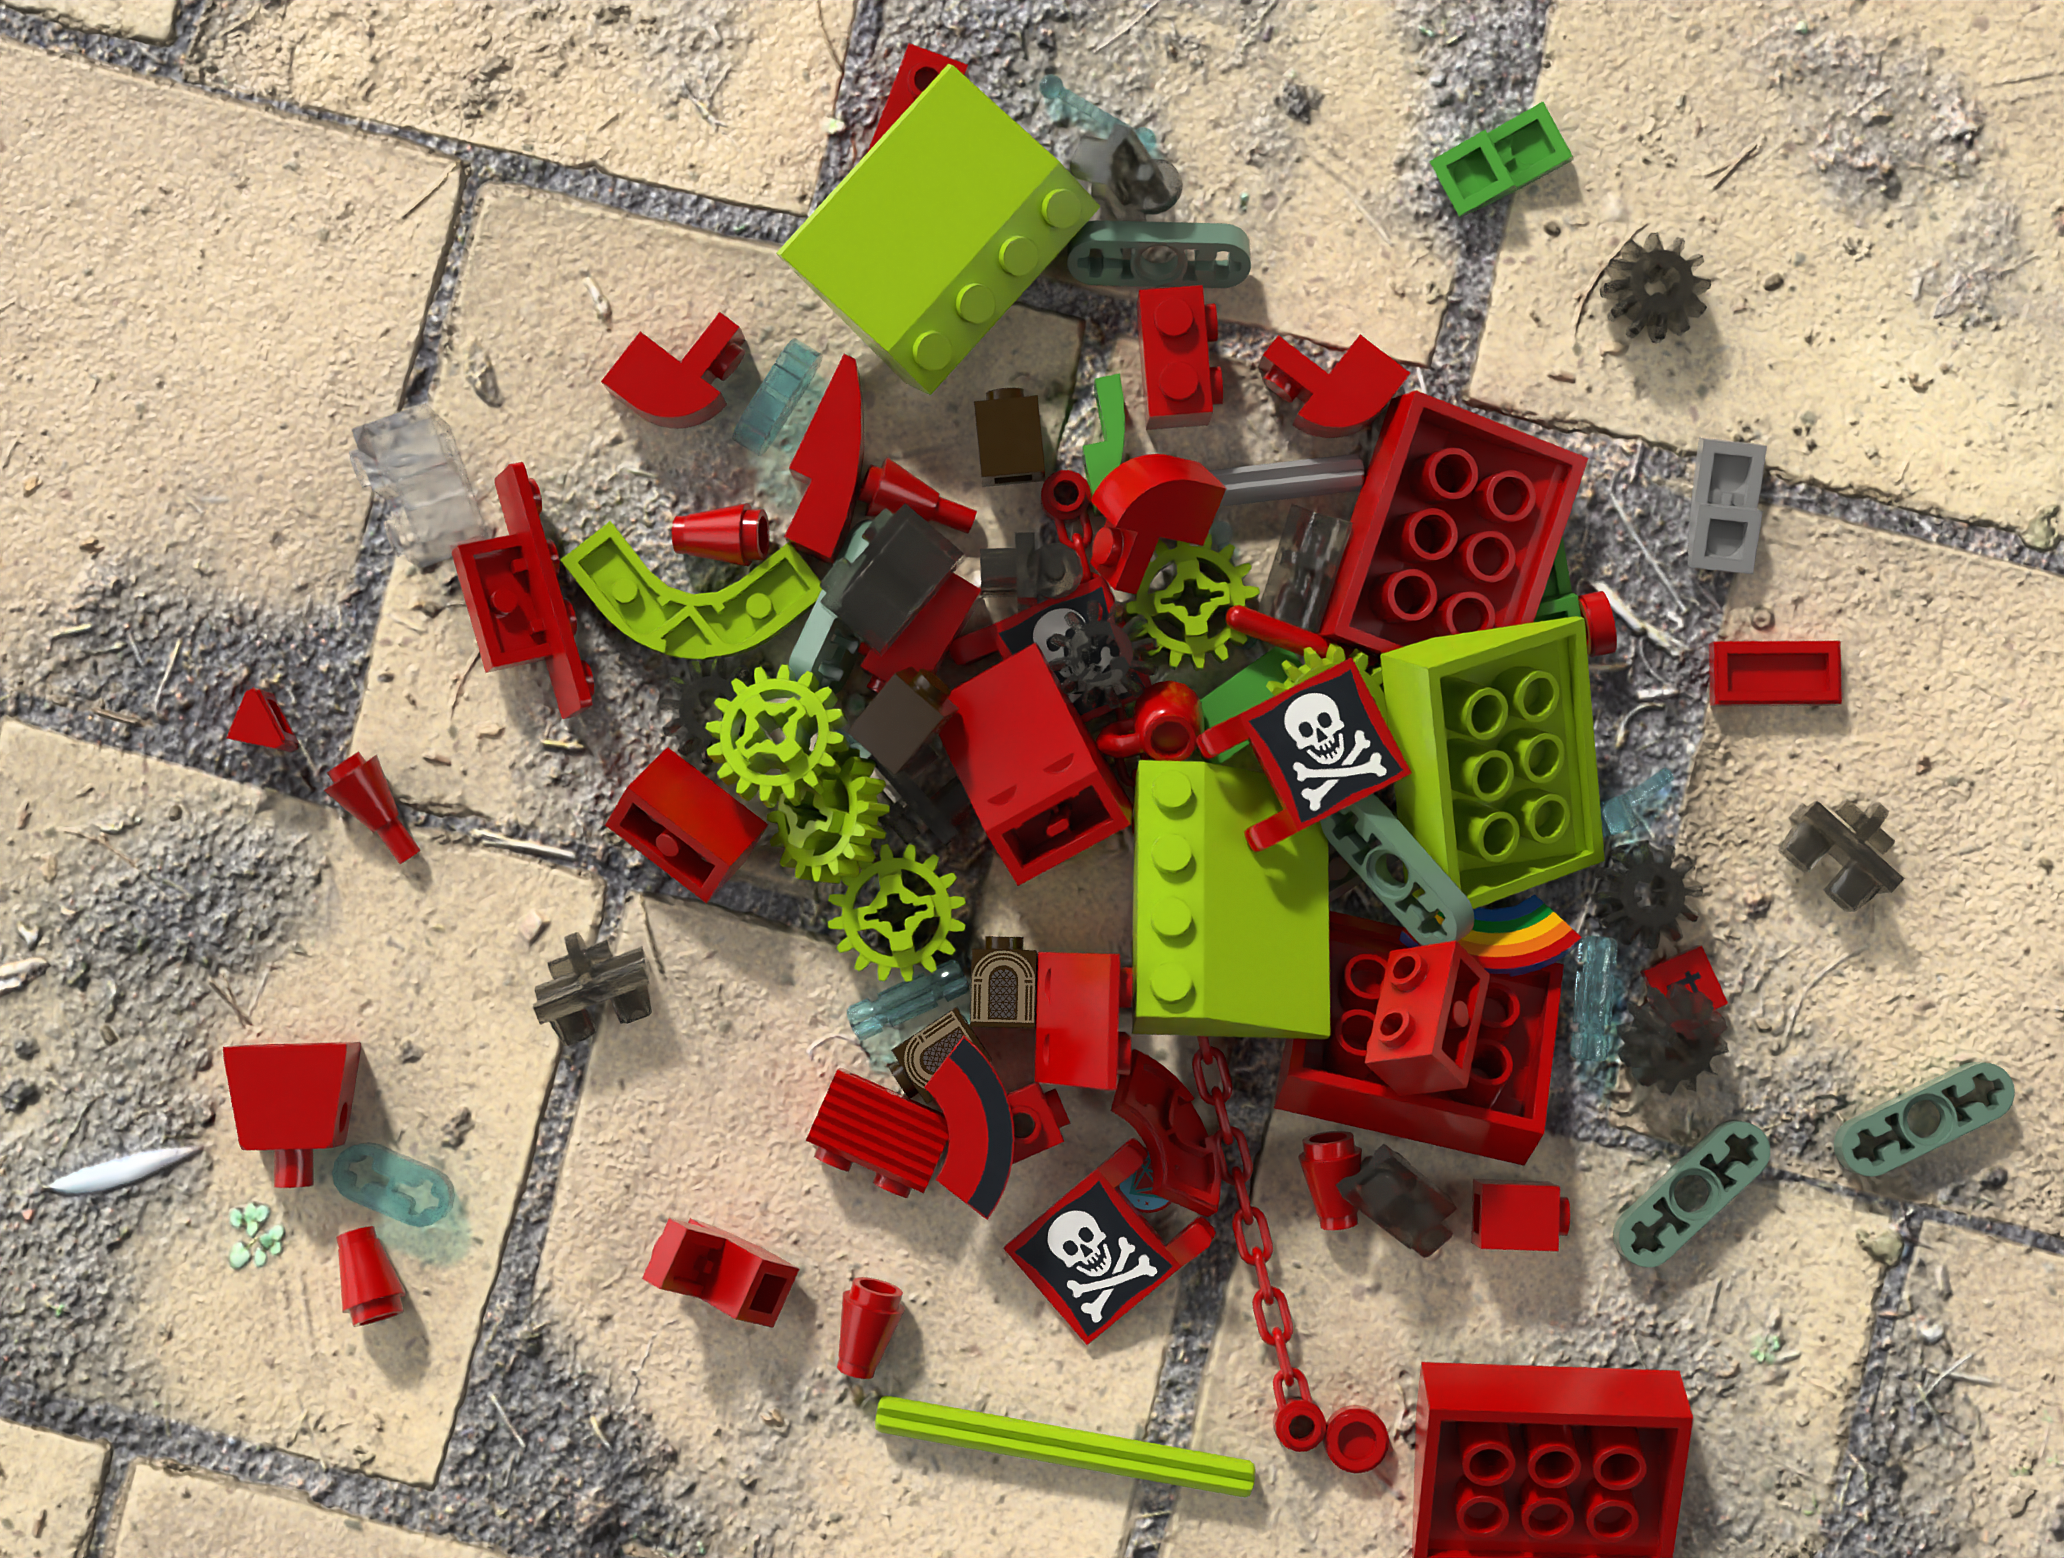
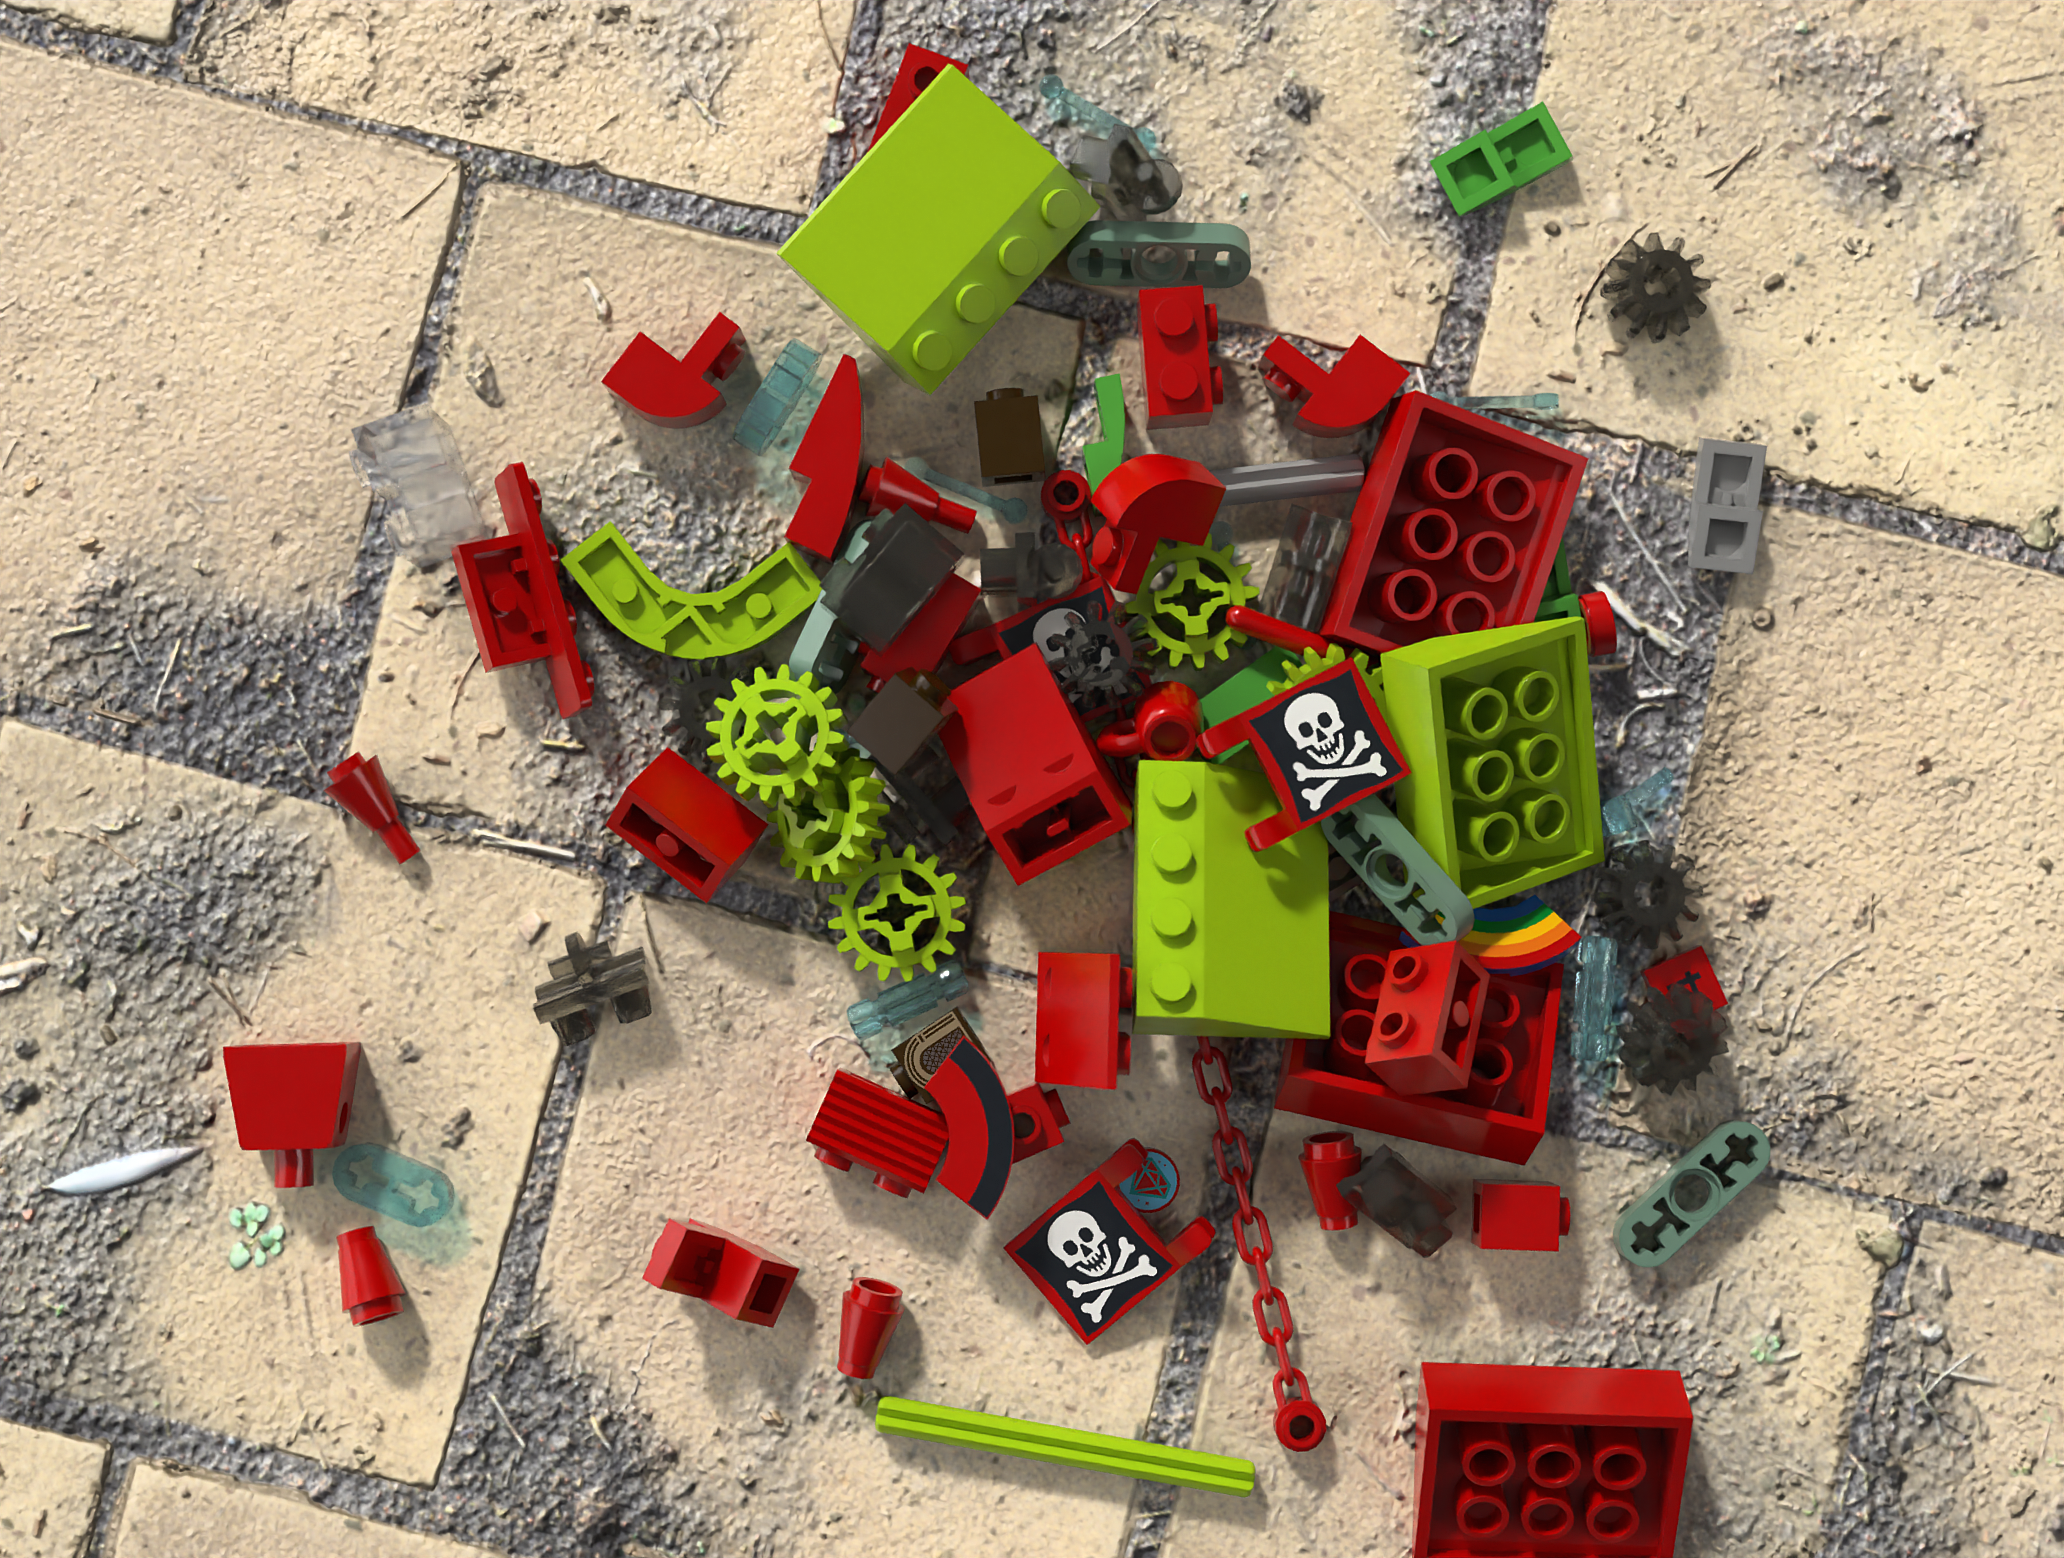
red slope [226,687,300,753] -> none
red cone [672,503,770,567] -> none
brick [970,936,1036,1028] -> none
red tile [1110,1049,1221,1218] -> none
red tile [1323,1405,1389,1473] -> none
red tile [1709,641,1842,706] -> none
clear smoke hips [1778,798,1905,912] -> none
sand green beam [1834,1062,2015,1177] -> none
none -> clear light blue hinge [904,457,1028,524]
none -> clear light blue hinge [1430,391,1559,410]

